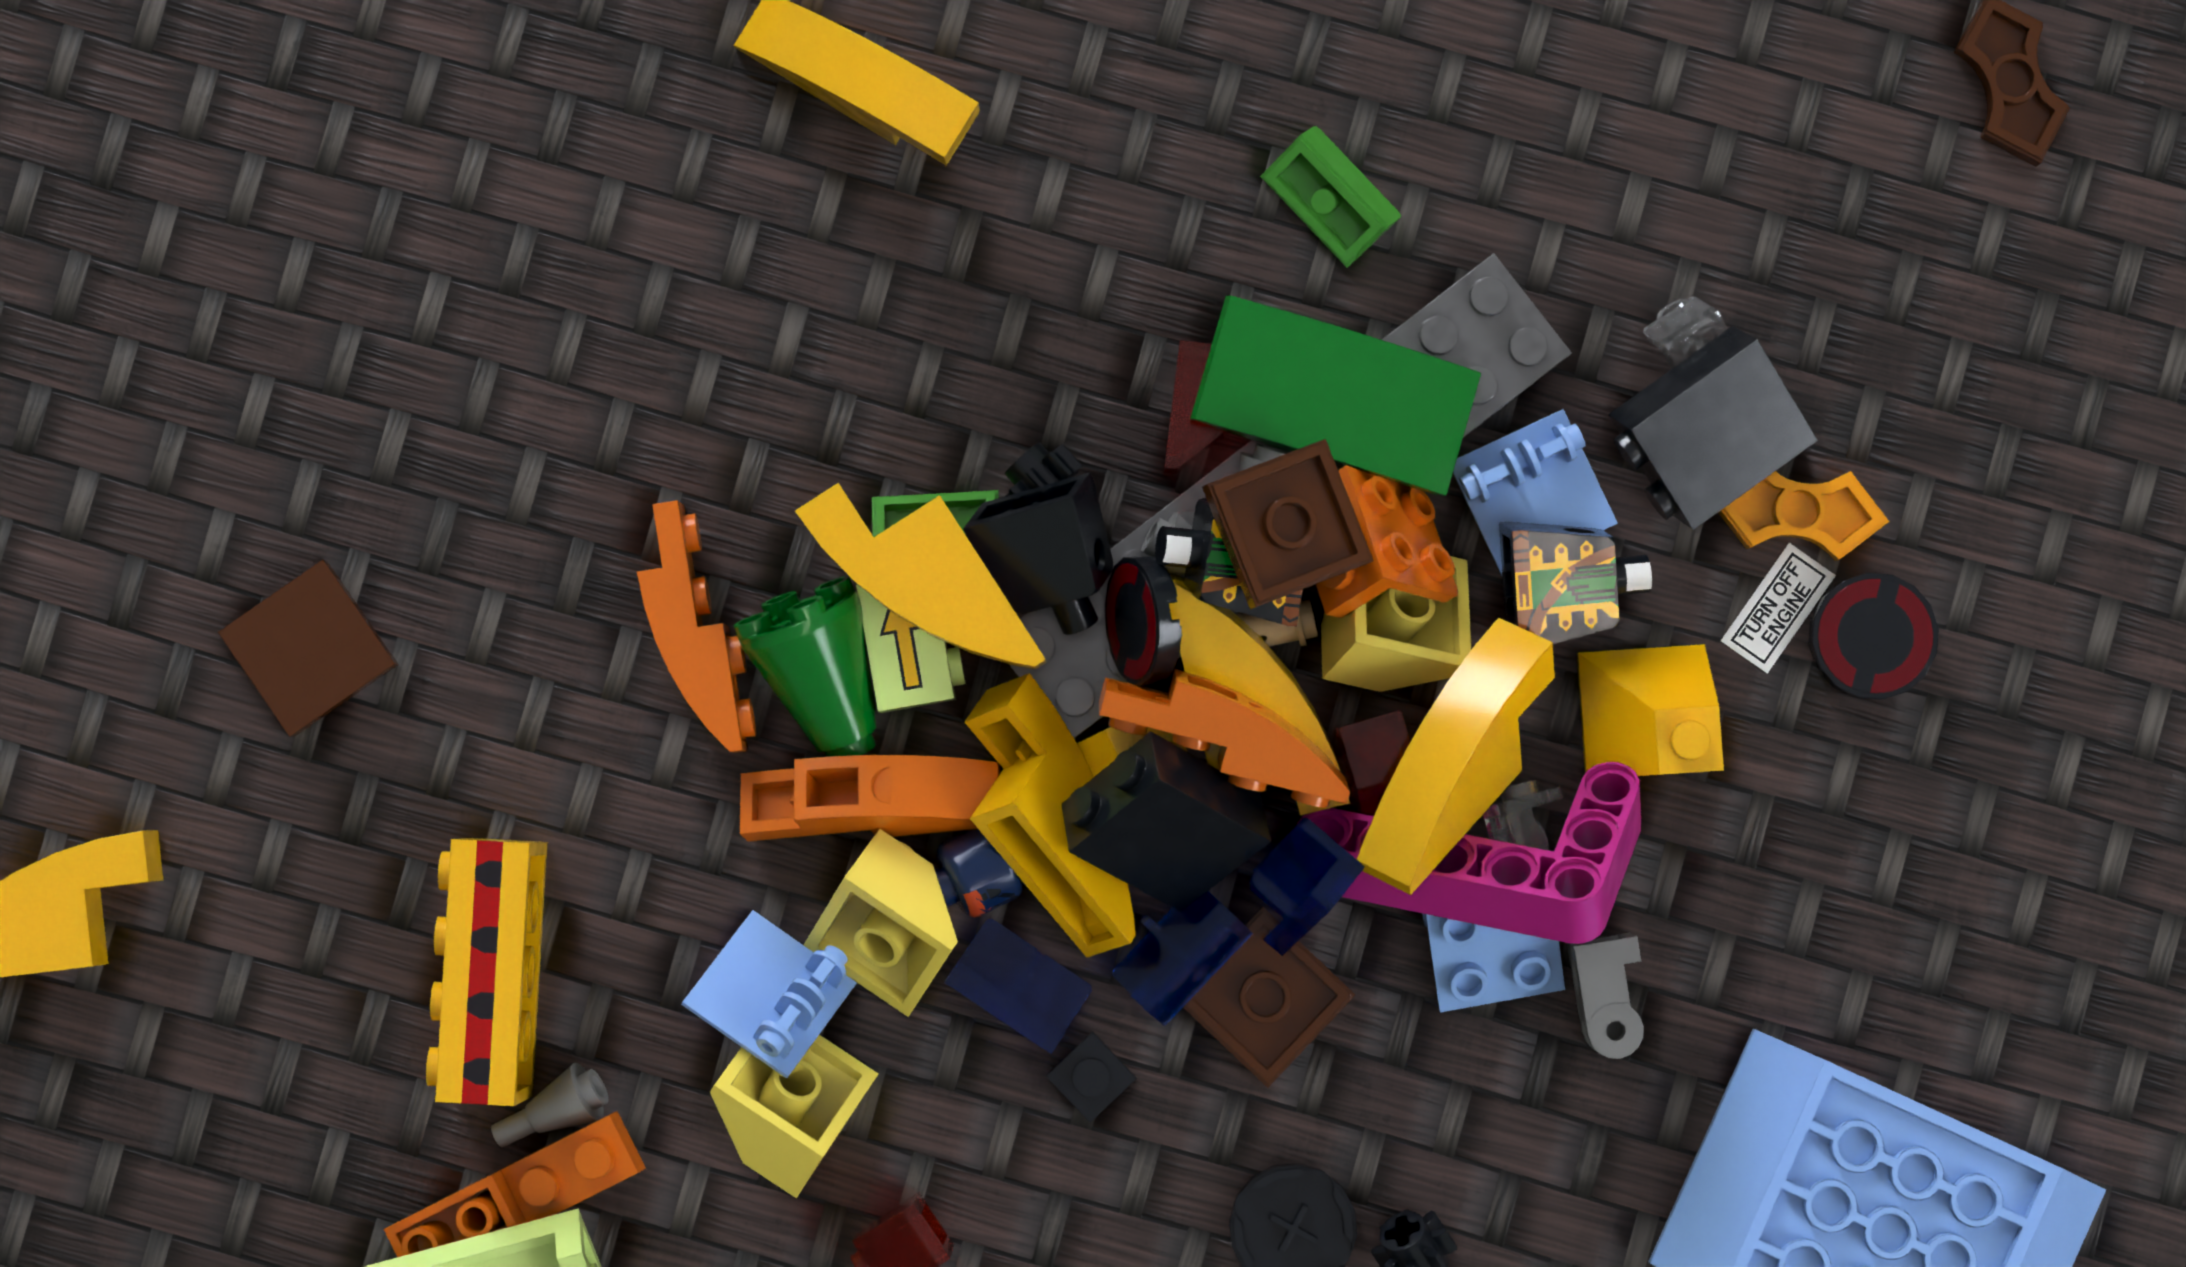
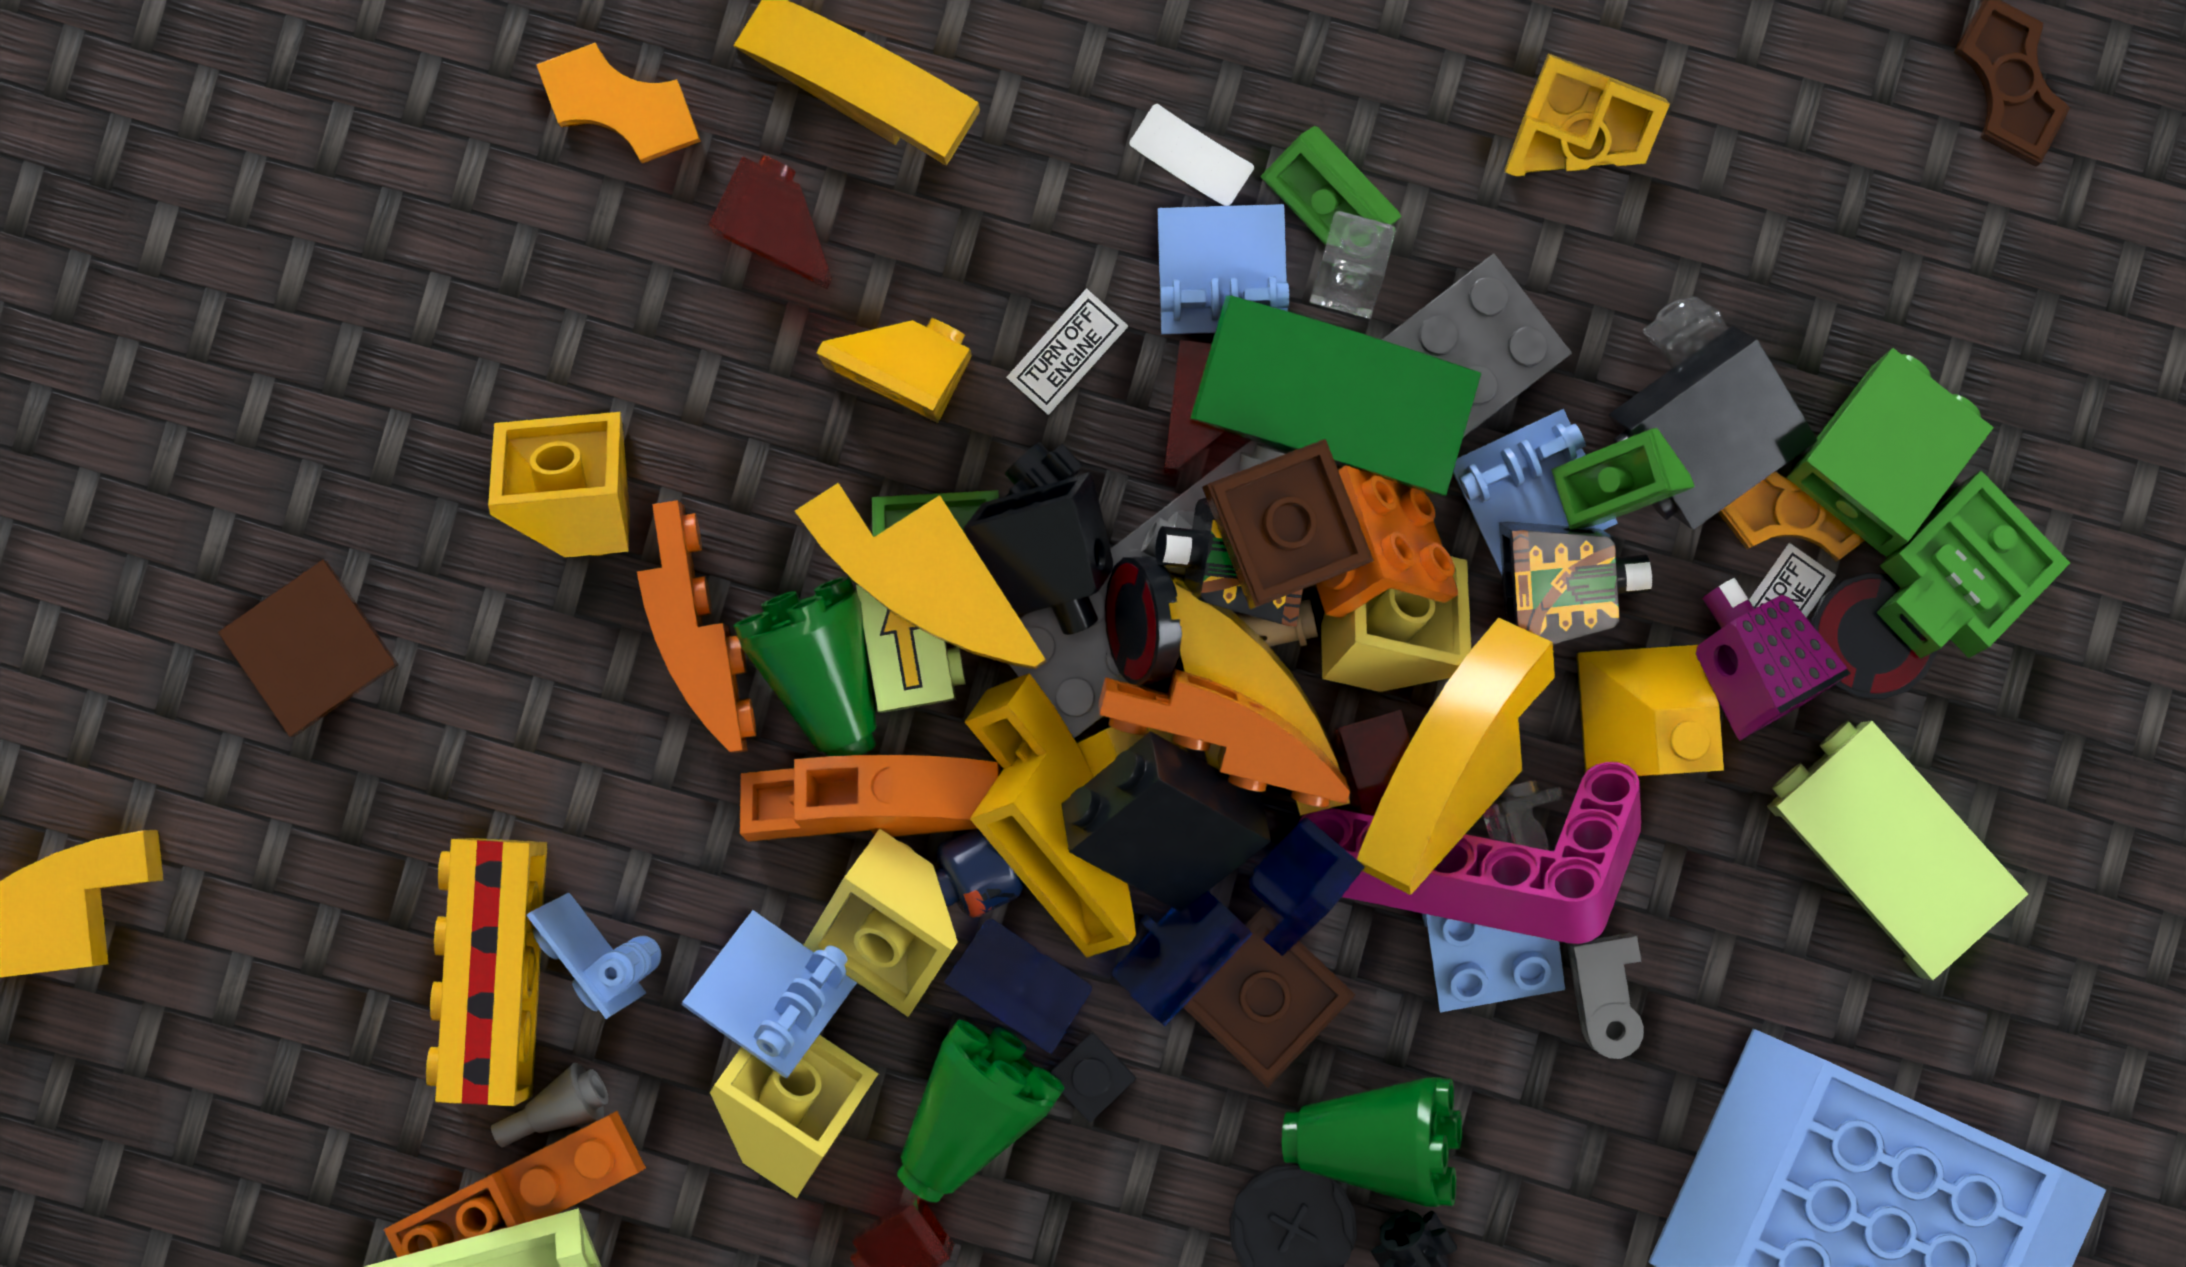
none -> yellow slope [488,412,630,557]
none -> light blue hinge [526,893,662,1019]
none -> light orange tile [536,42,701,164]
none -> clear red slope [708,155,833,289]
none -> yellow slope [817,318,972,423]
none -> green cone [897,1020,1064,1203]
none -> white sticker [1006,288,1128,415]
none -> white sticker [1129,104,1254,206]
none -> light blue hinge [1157,204,1289,335]
none -> green cone [1282,1077,1462,1207]
none -> clear bracket [1309,211,1396,319]
none -> yellow slope [1505,53,1670,176]
none -> bright green slope [1551,428,1695,530]
none -> magenta torso [1696,578,1851,741]
none -> yellowish green panel [1767,721,2028,980]
none -> bright green brick [1786,348,1994,557]
none -> bright green piece [1876,471,2070,659]

